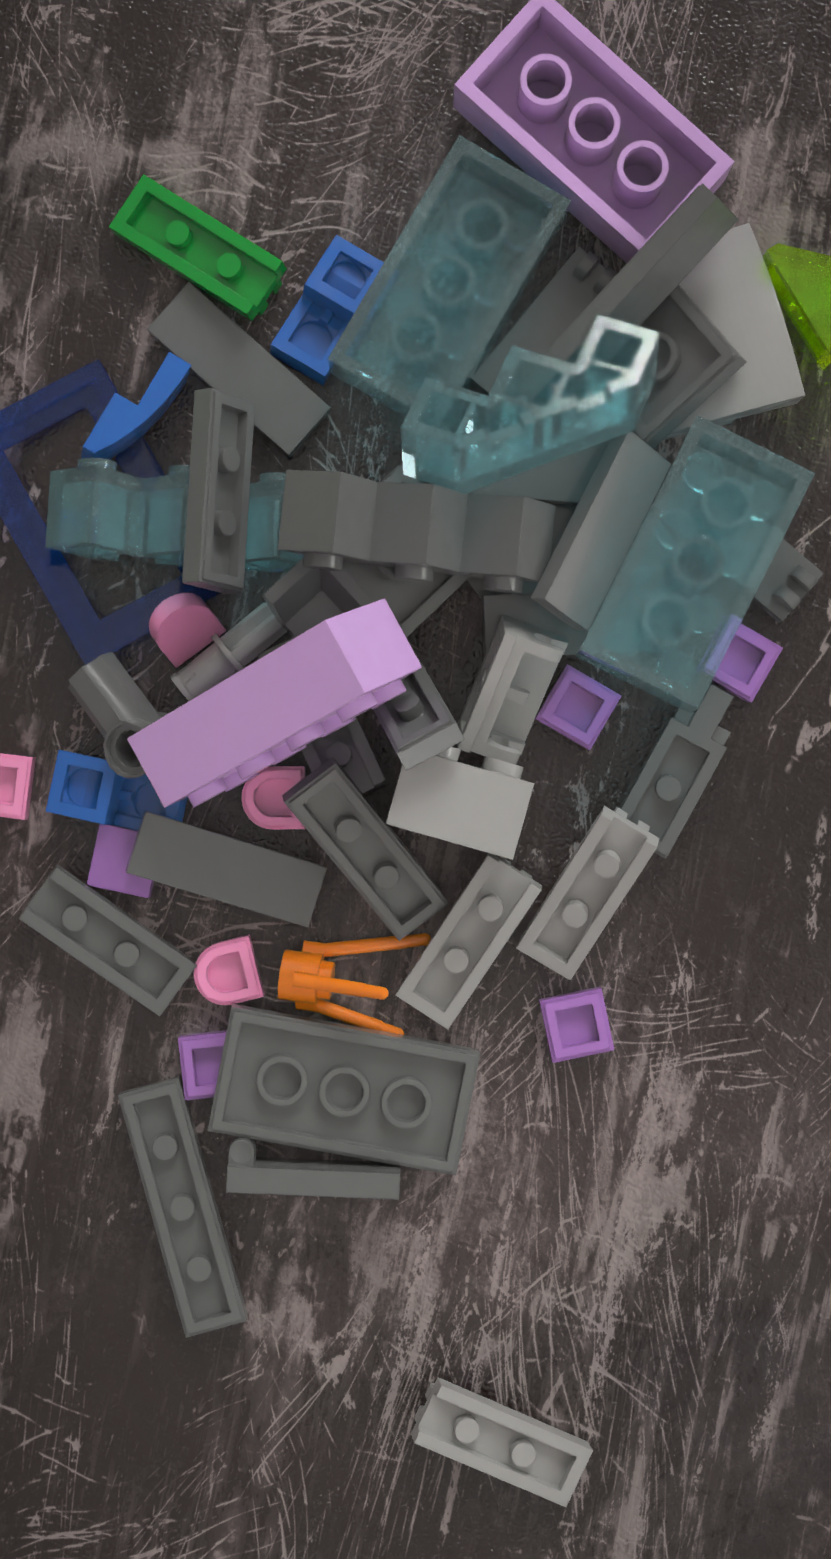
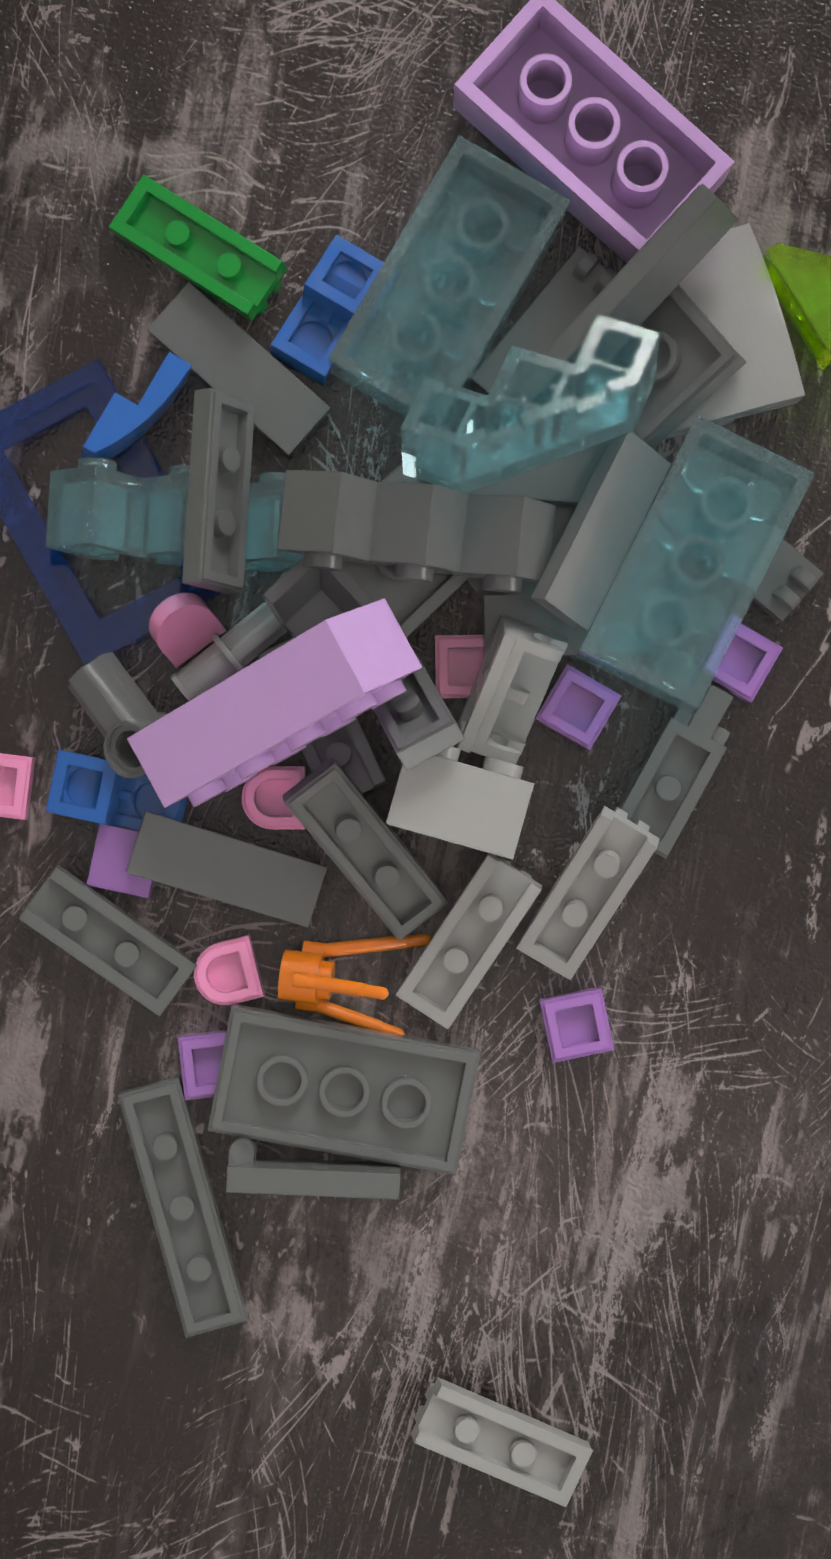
none -> bright pink tile [434,635,484,698]

